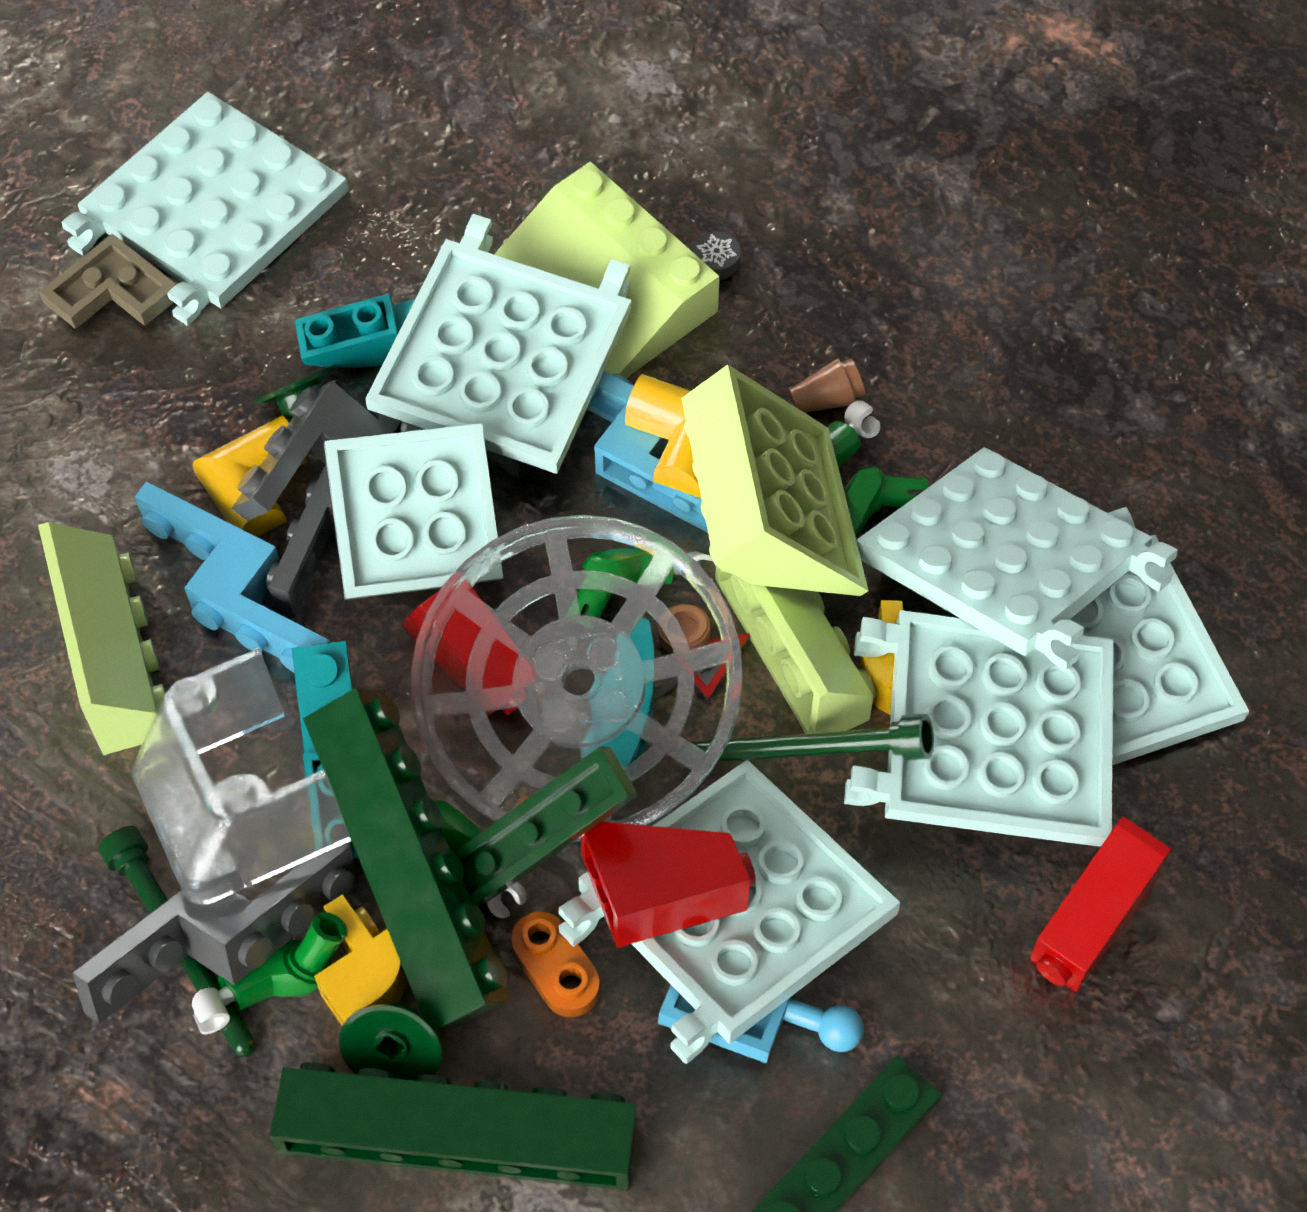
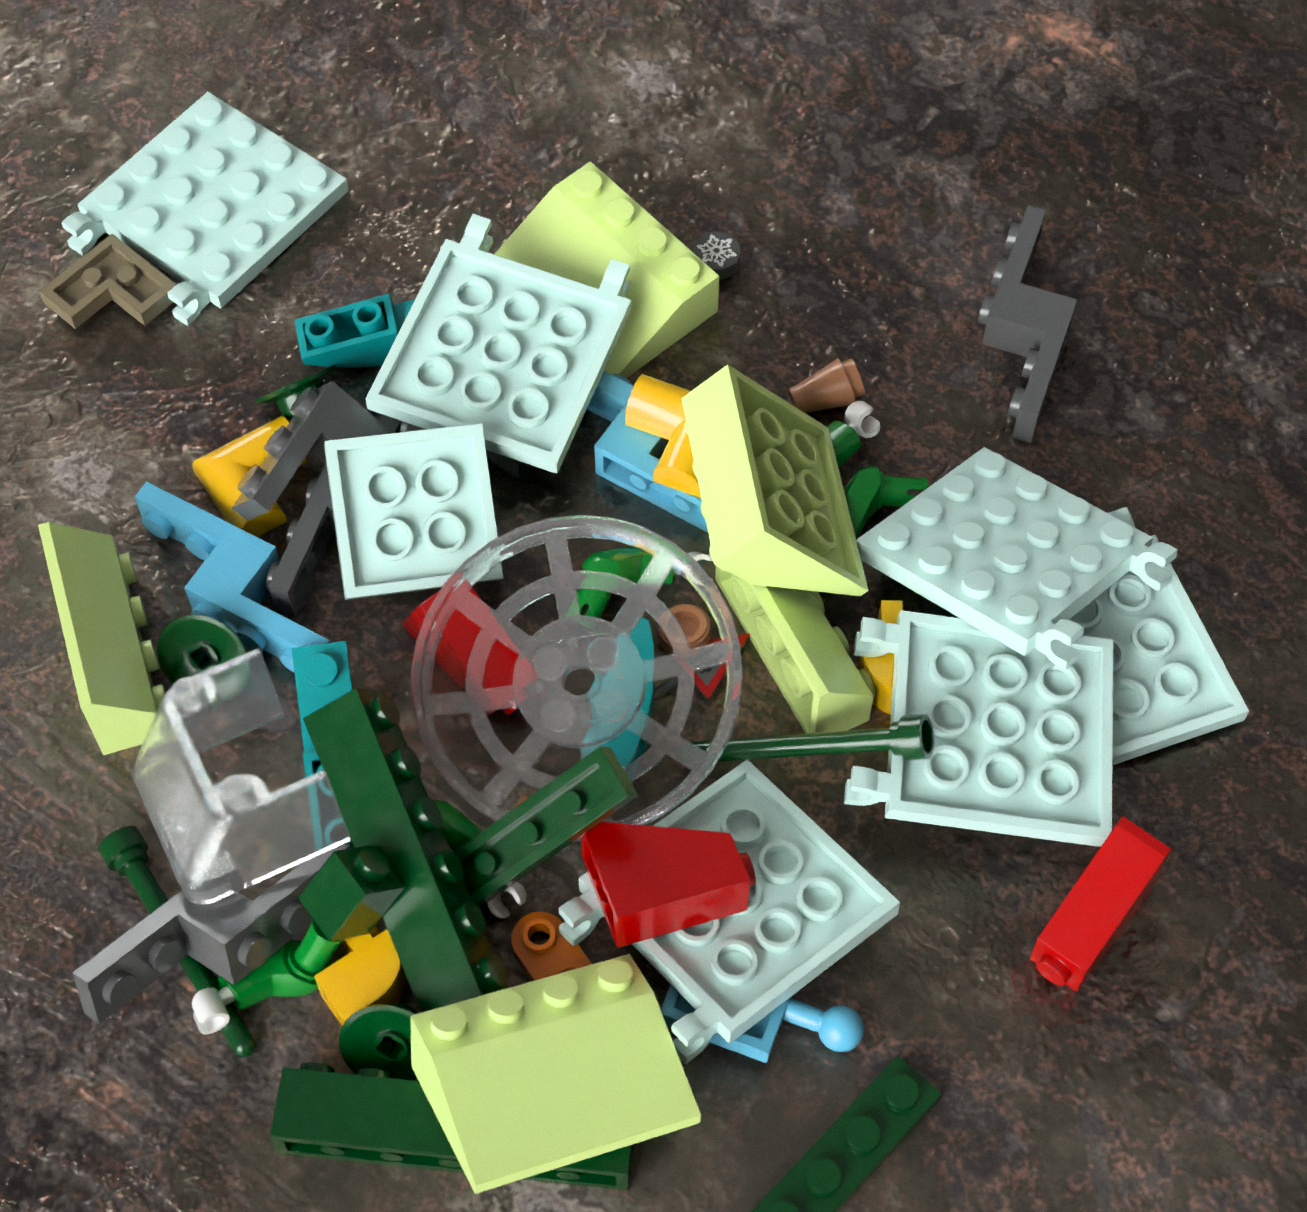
none -> dark green piece [157,615,248,701]
none -> dark green brick [298,845,405,942]
none -> yellowish green slope [411,954,701,1194]
none -> dark grey bracket [978,205,1078,443]

